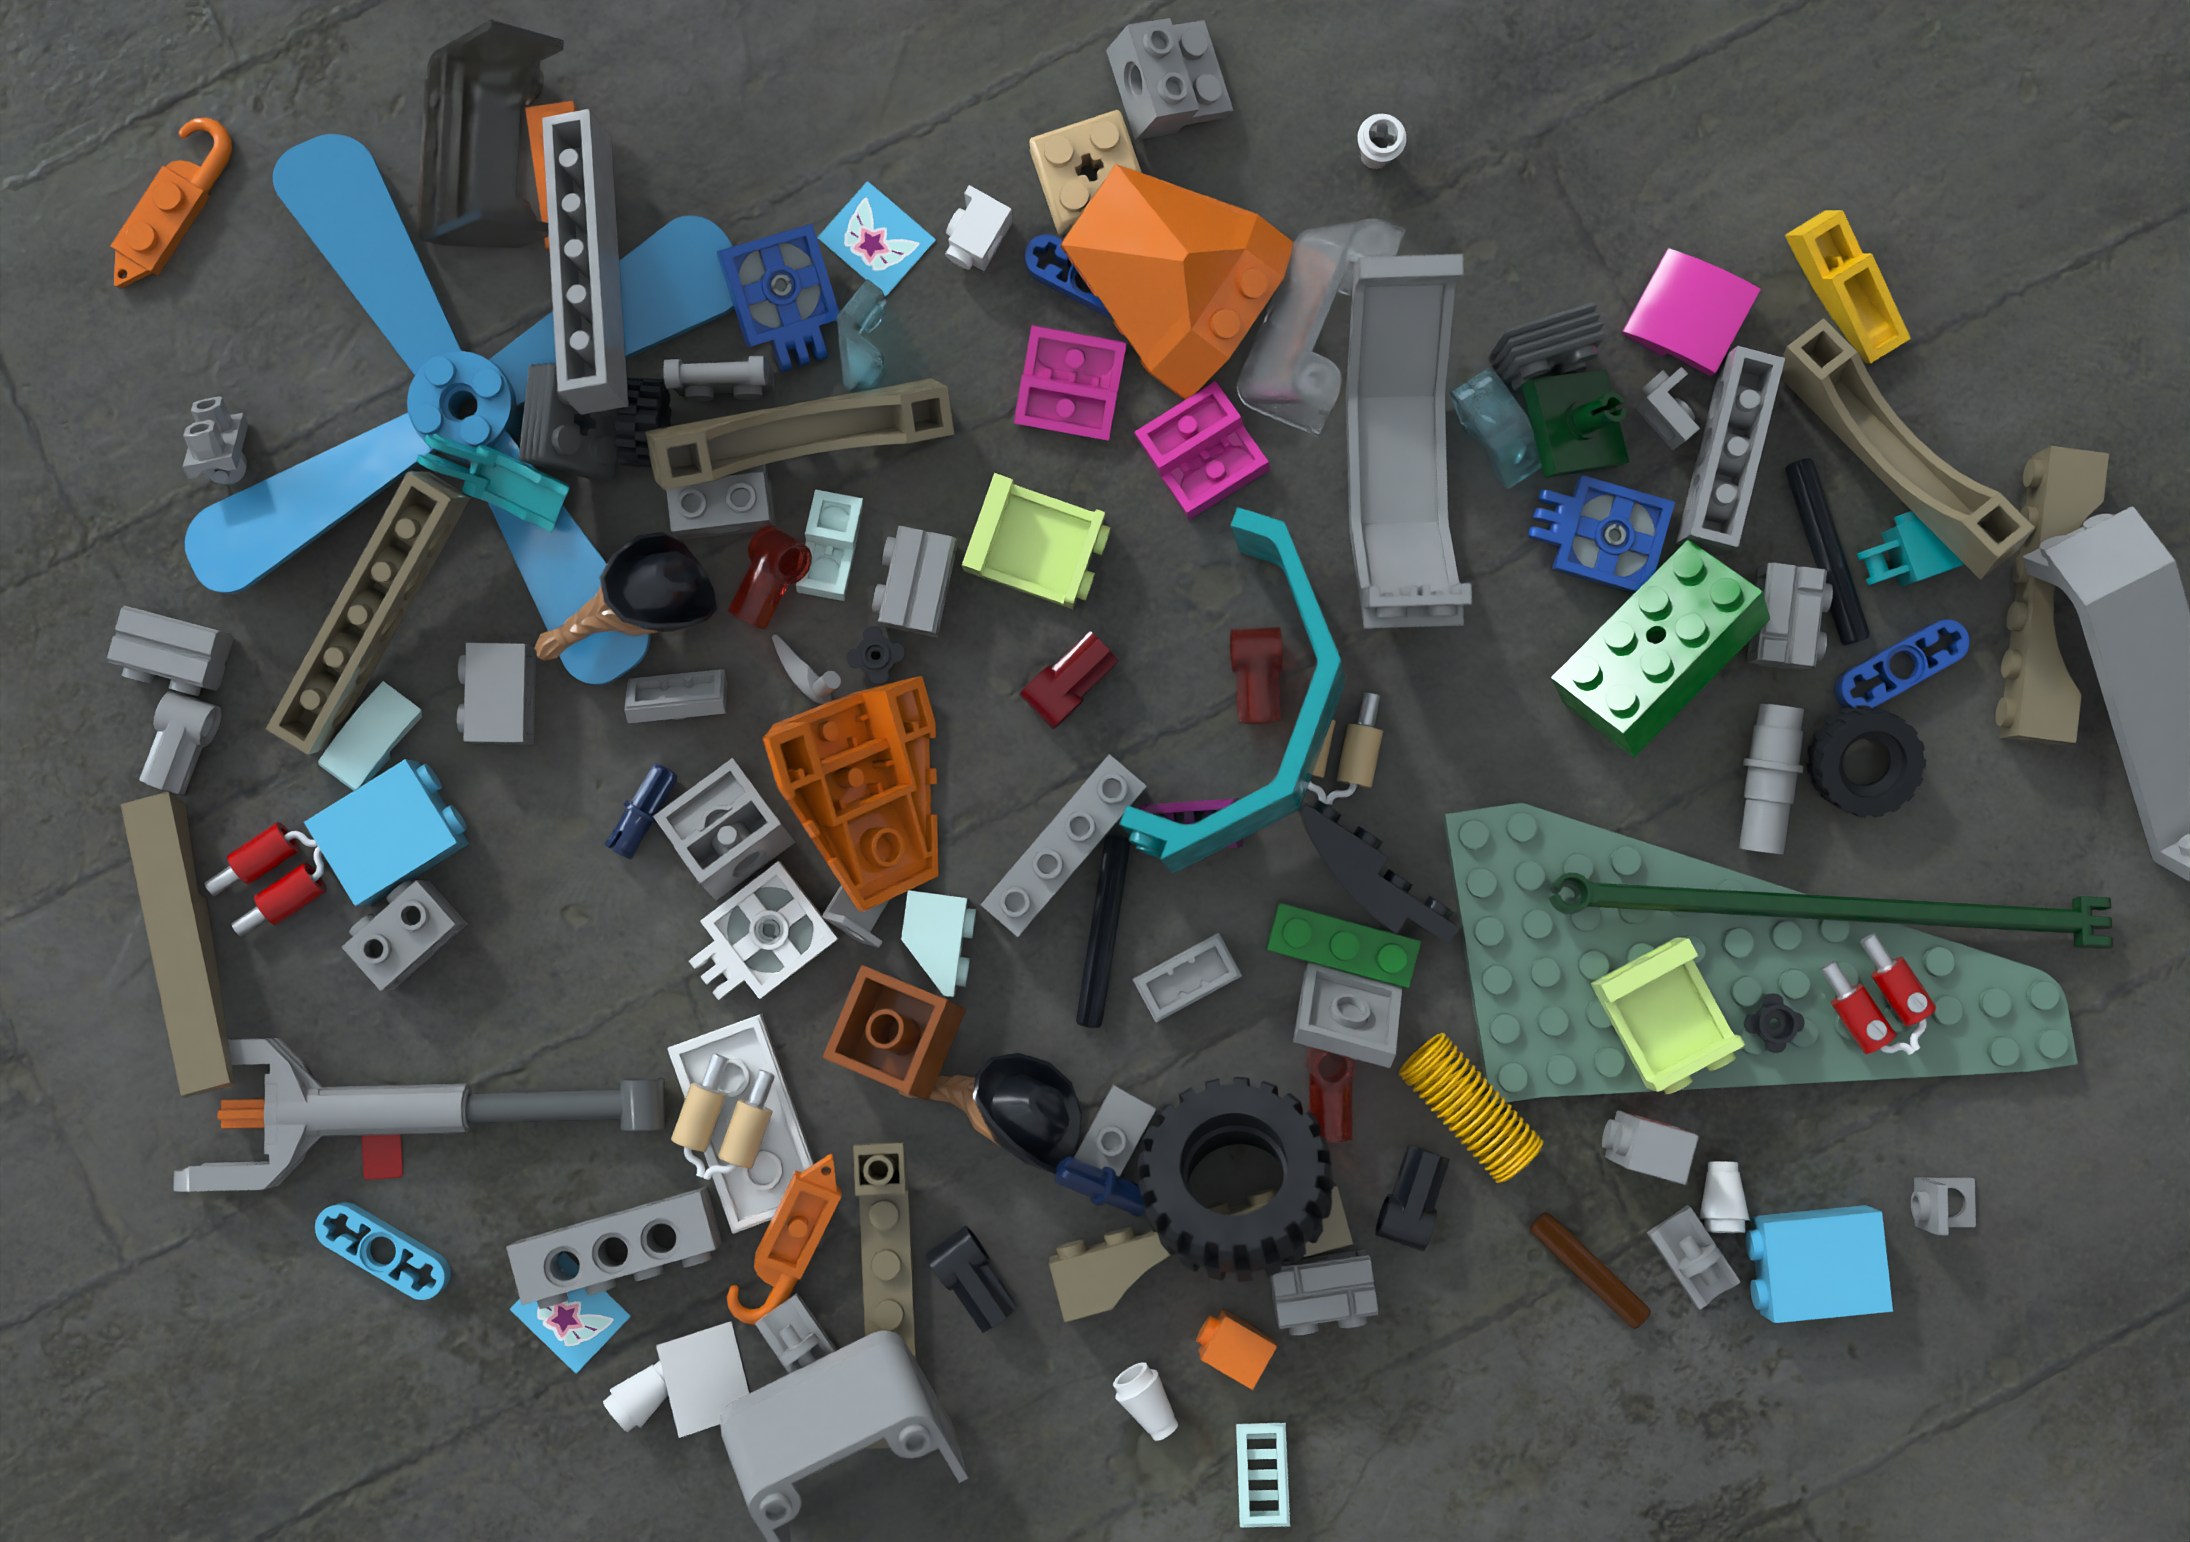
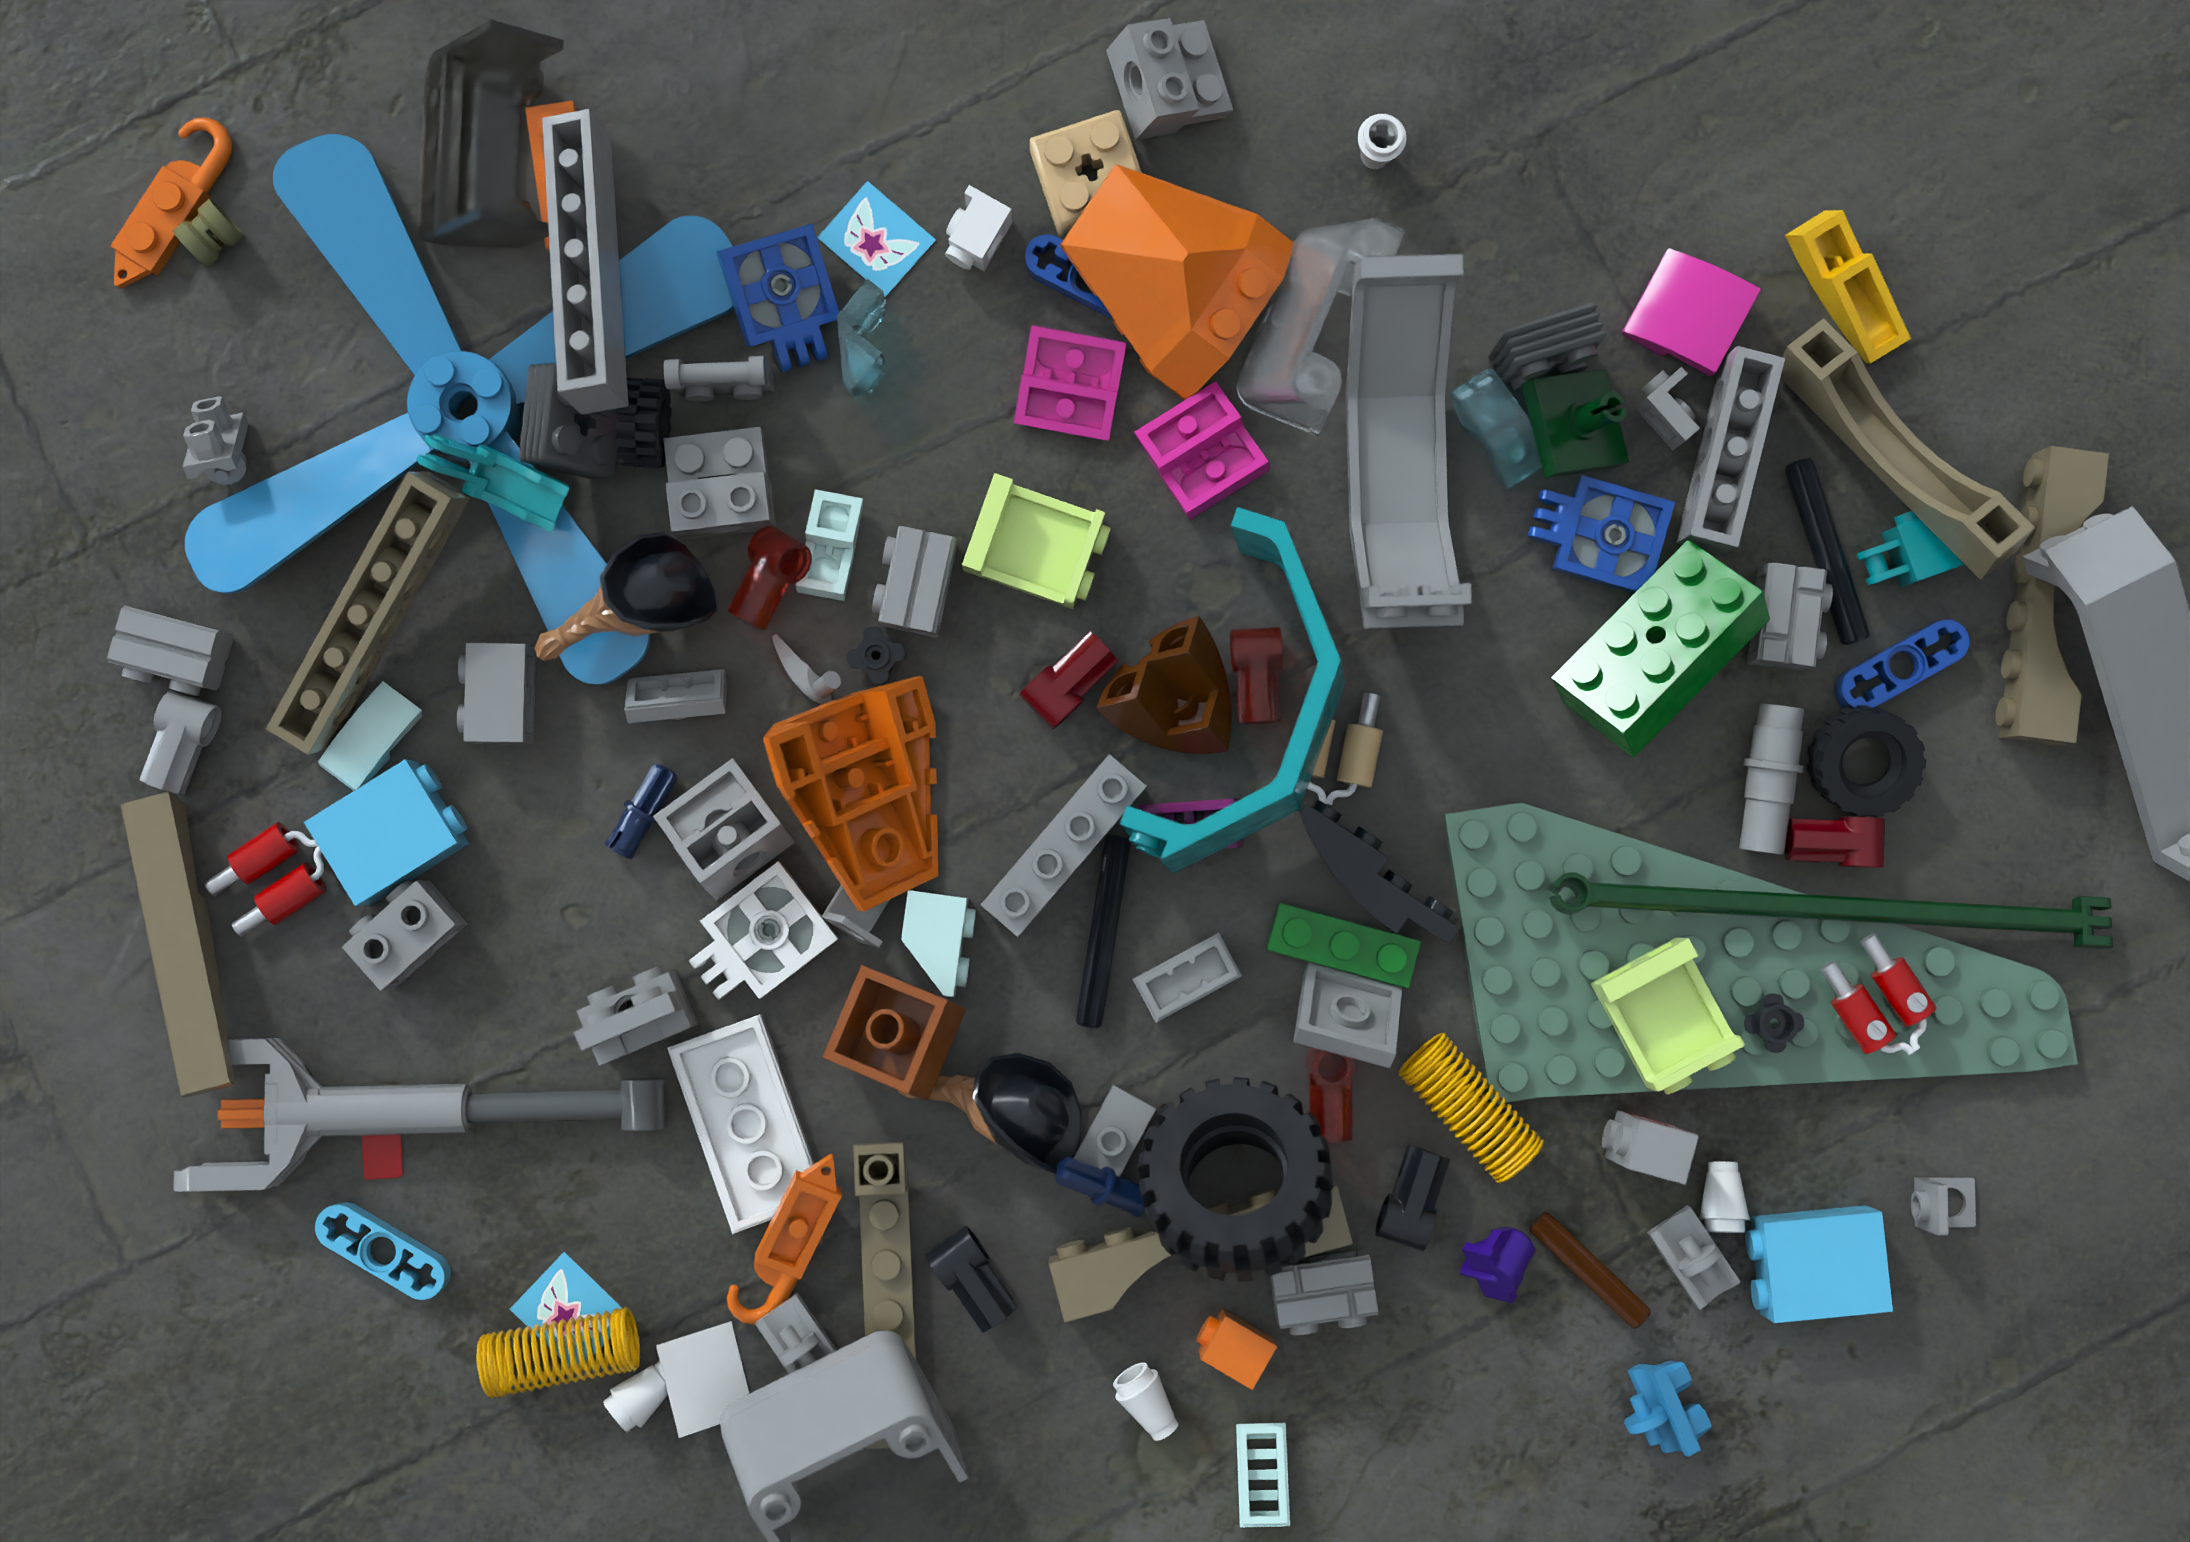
light grey brick [506,1186,722,1309] -> none
dark tan arch [645,378,954,490] -> none
tan piece [671,1053,775,1180] -> none
none -> olive wheel [172,199,245,268]
none -> yellow piece [477,1307,640,1399]
none -> light grey brick [574,966,699,1066]
none -> reddish brown brick [1096,616,1232,754]
none -> dark purple piece [1460,1227,1535,1304]
none -> dark azure hips [1624,1361,1712,1457]
none -> dark red piece [1784,817,1885,868]

